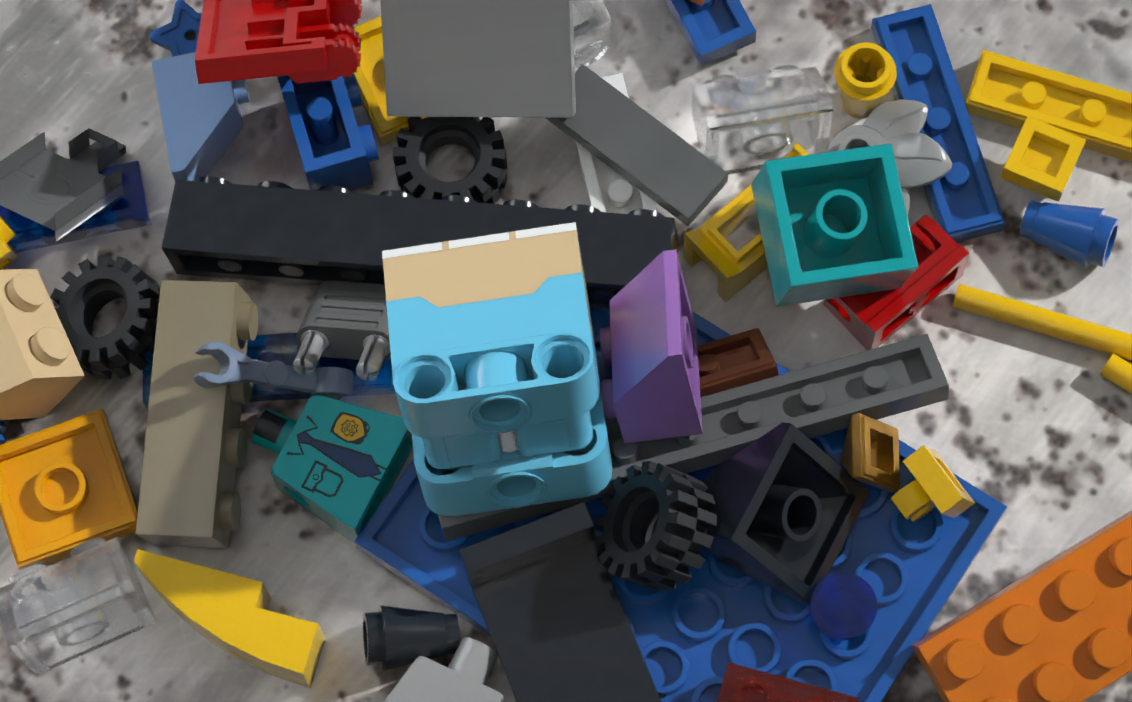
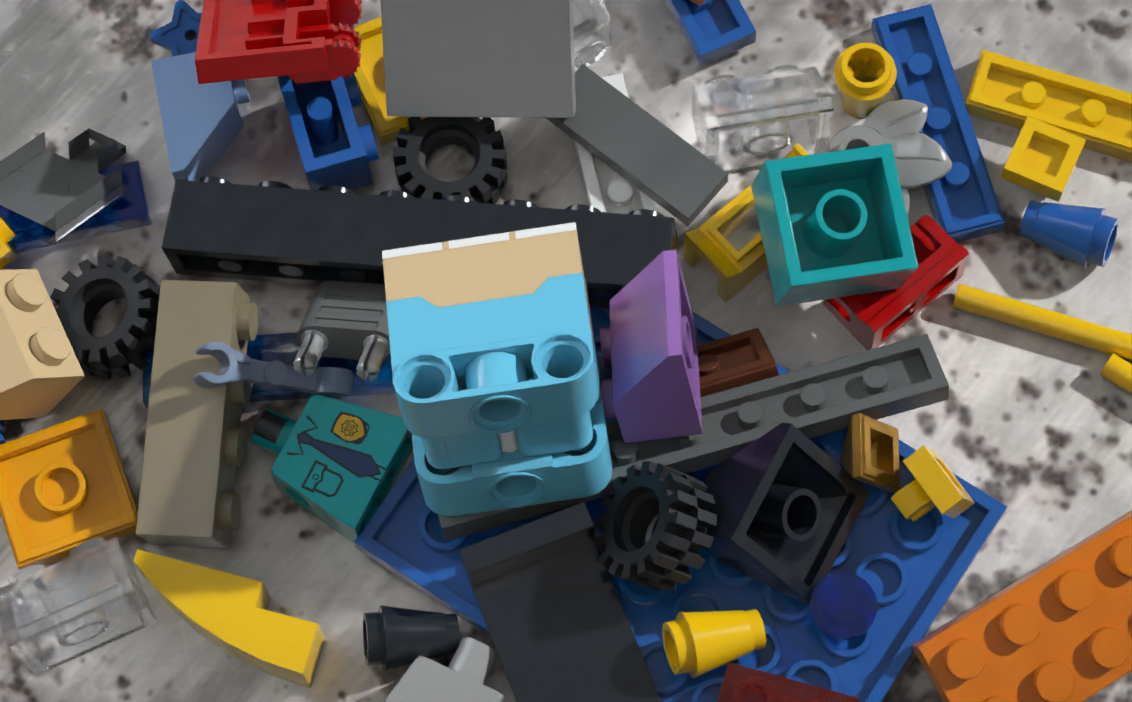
none -> yellow cone [662,609,766,678]

